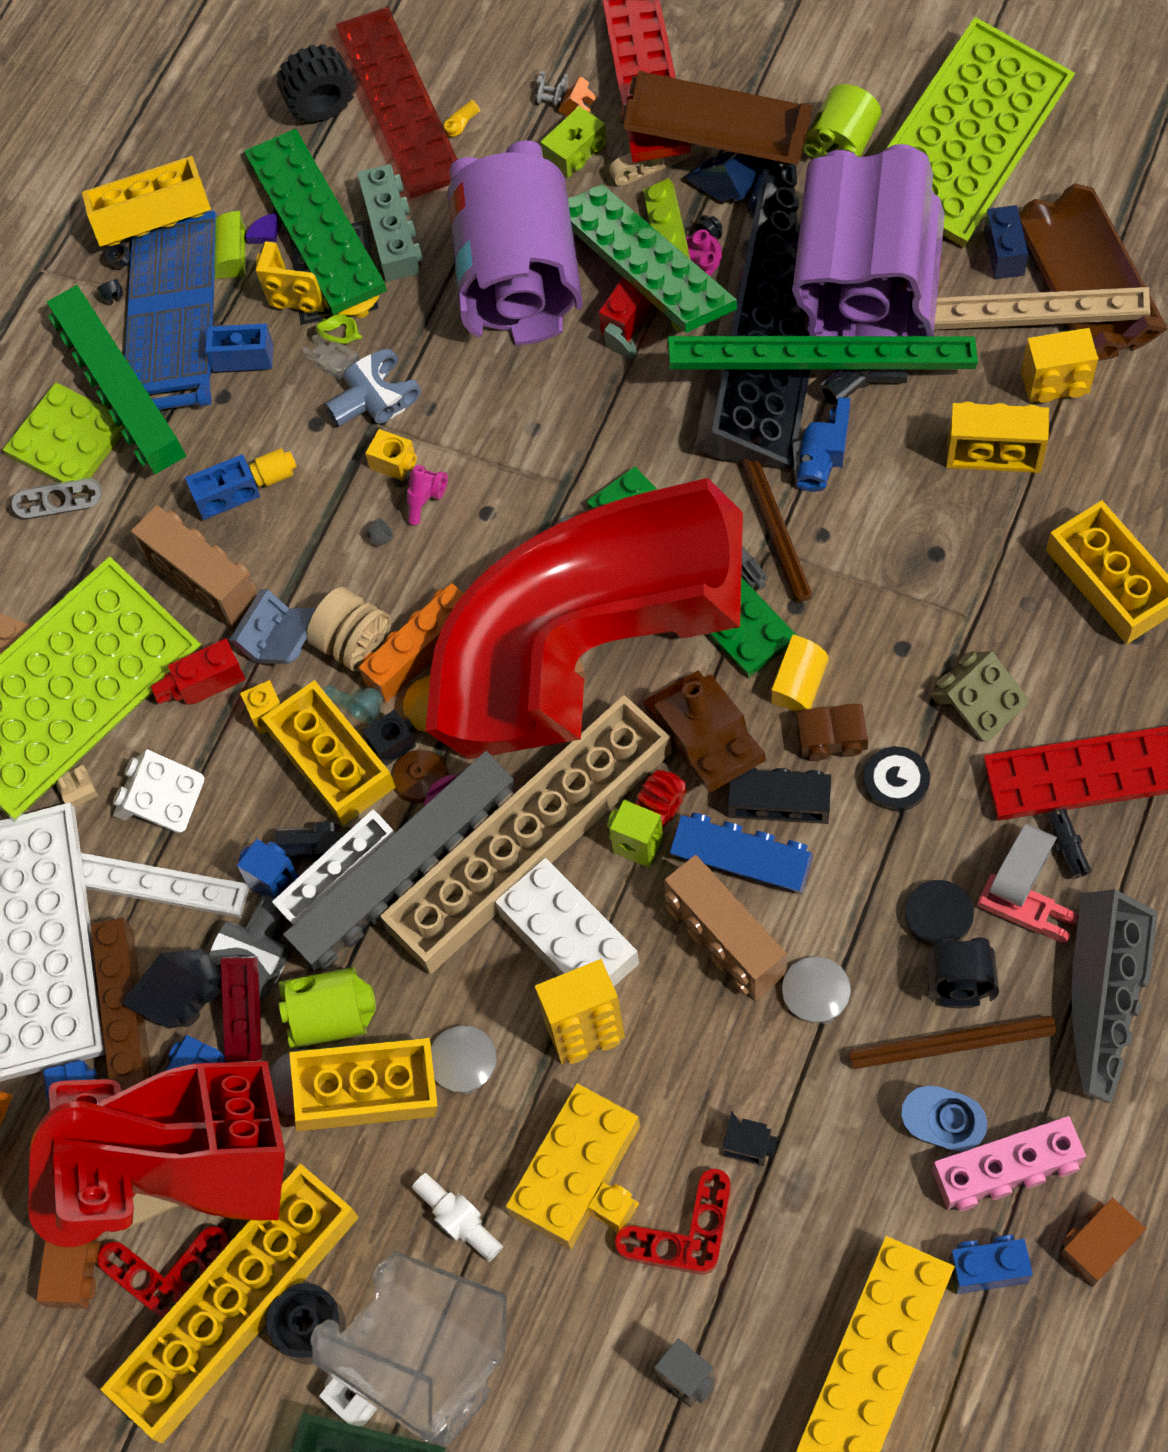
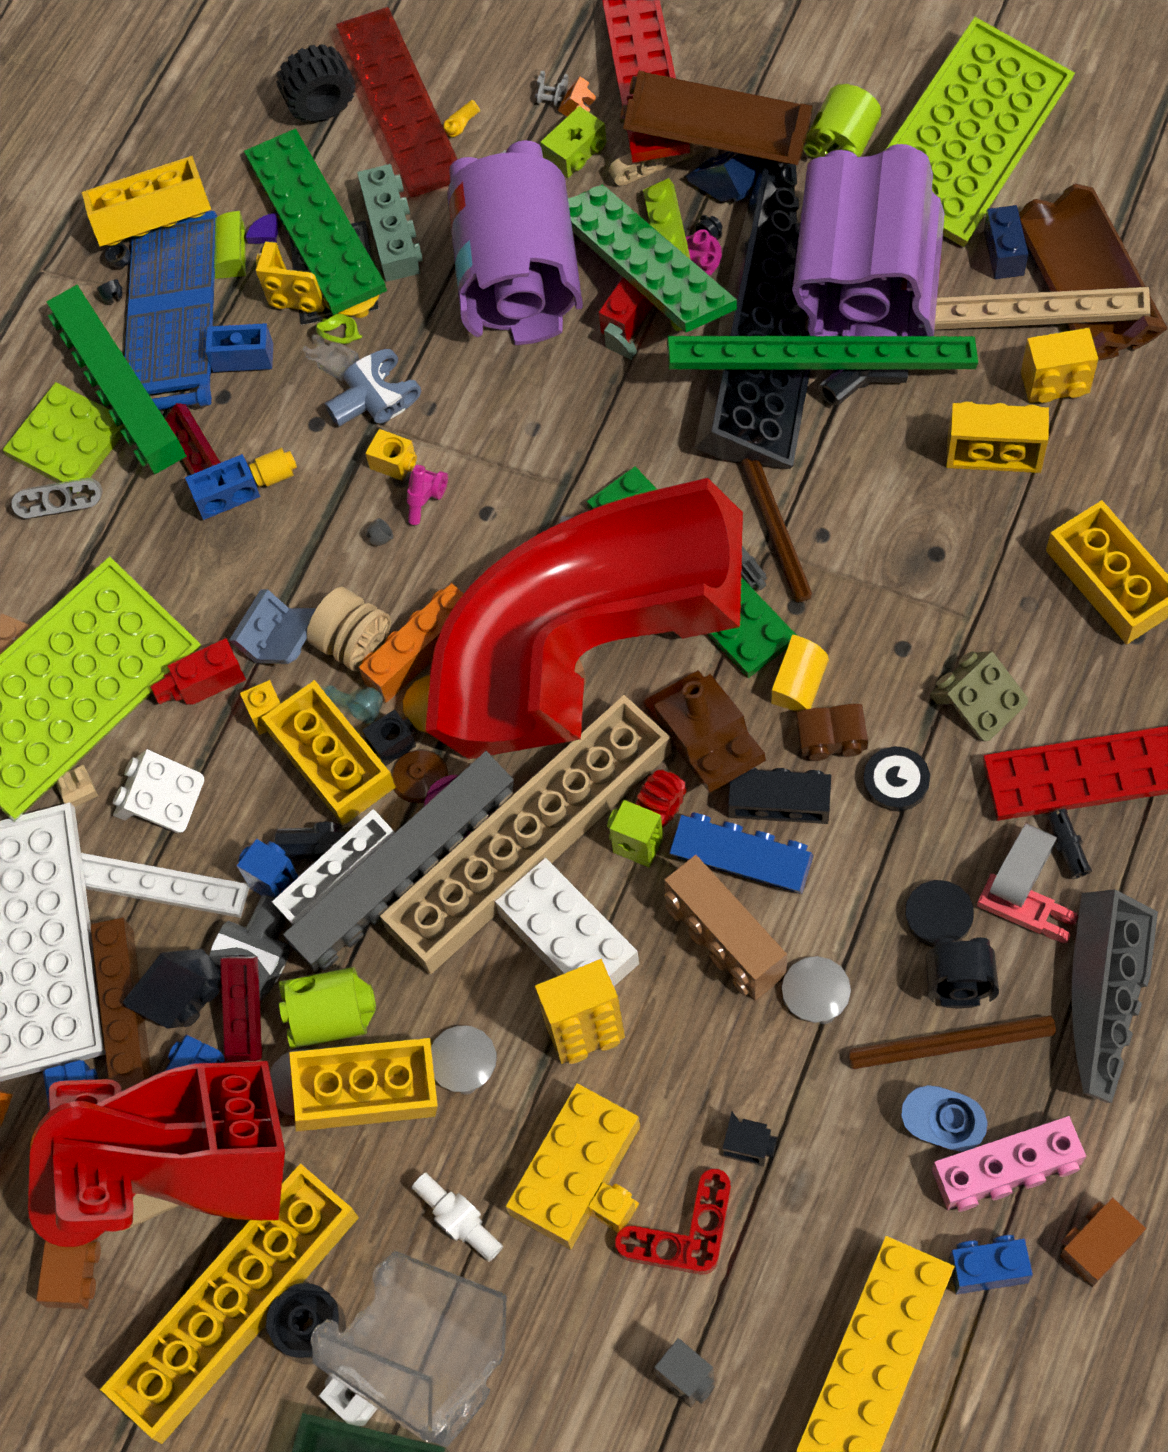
red beam [98,1226,231,1318] -> none
medium nougat brick [131,505,257,630] -> none
blue plate [793,397,851,492] -> none
none -> dark red plate [165,403,221,475]

